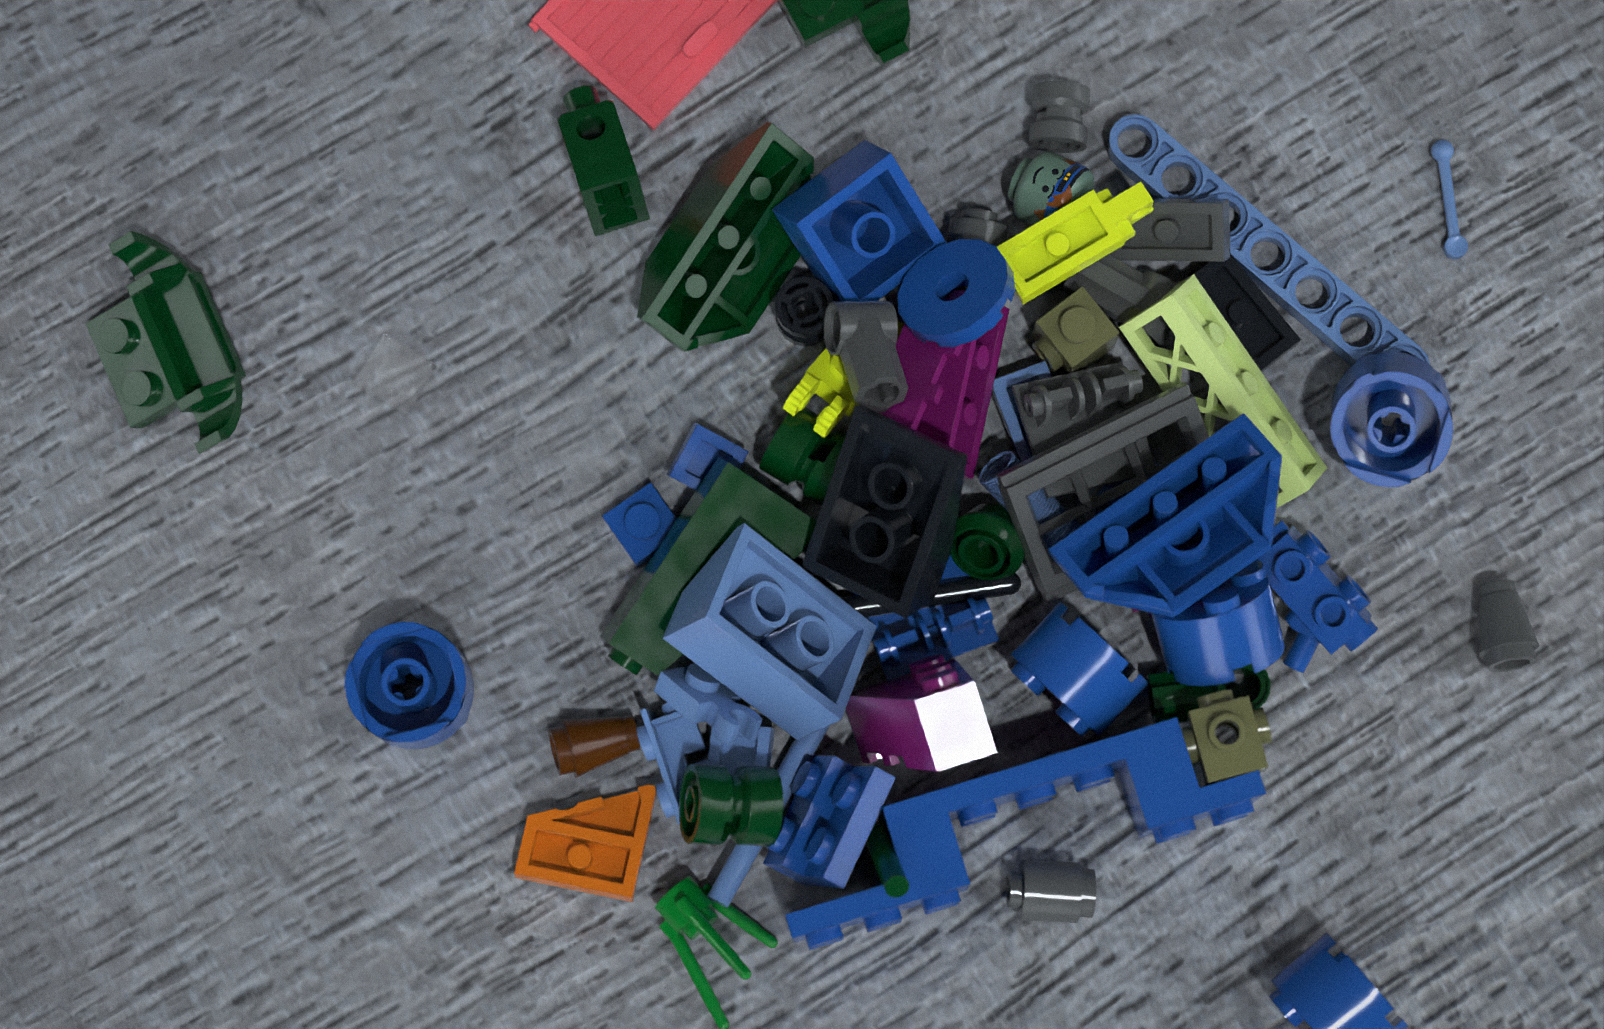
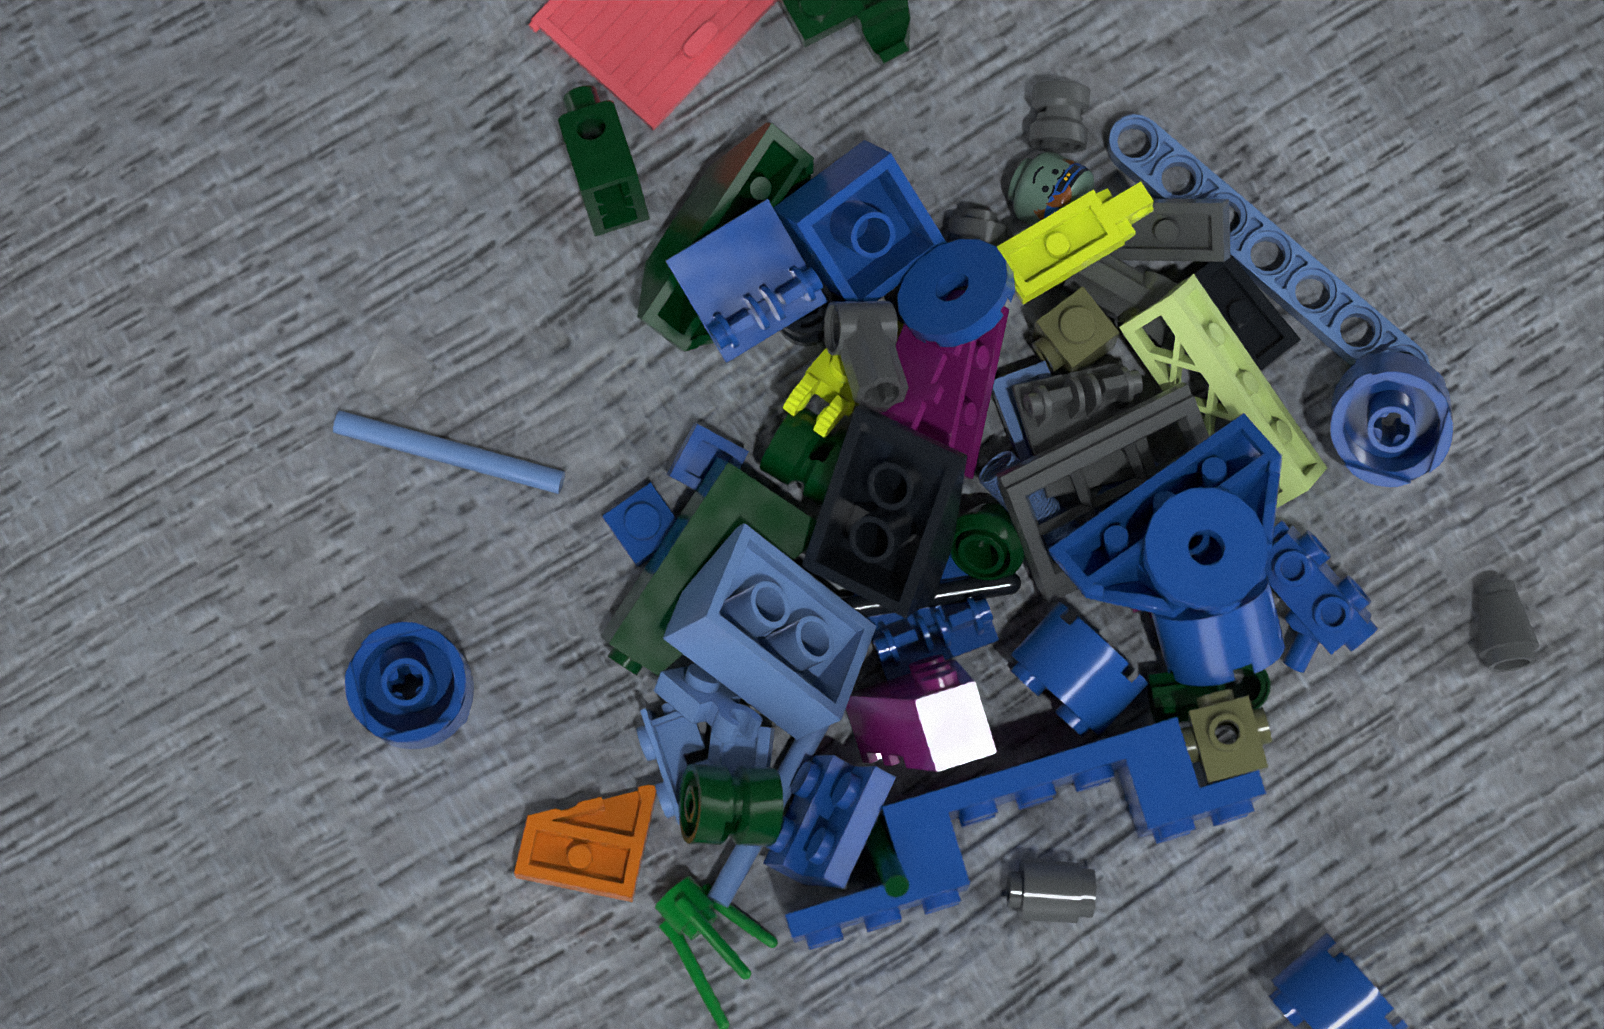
dark green plate [85,231,246,454] -> none
reddish brown cone [548,715,640,778] -> none
medium blue hinge [1431,139,1468,260] -> none
none -> medium blue bar [333,410,565,494]
none -> blue hinge [665,199,828,363]
none -> blue tile [1143,488,1268,611]

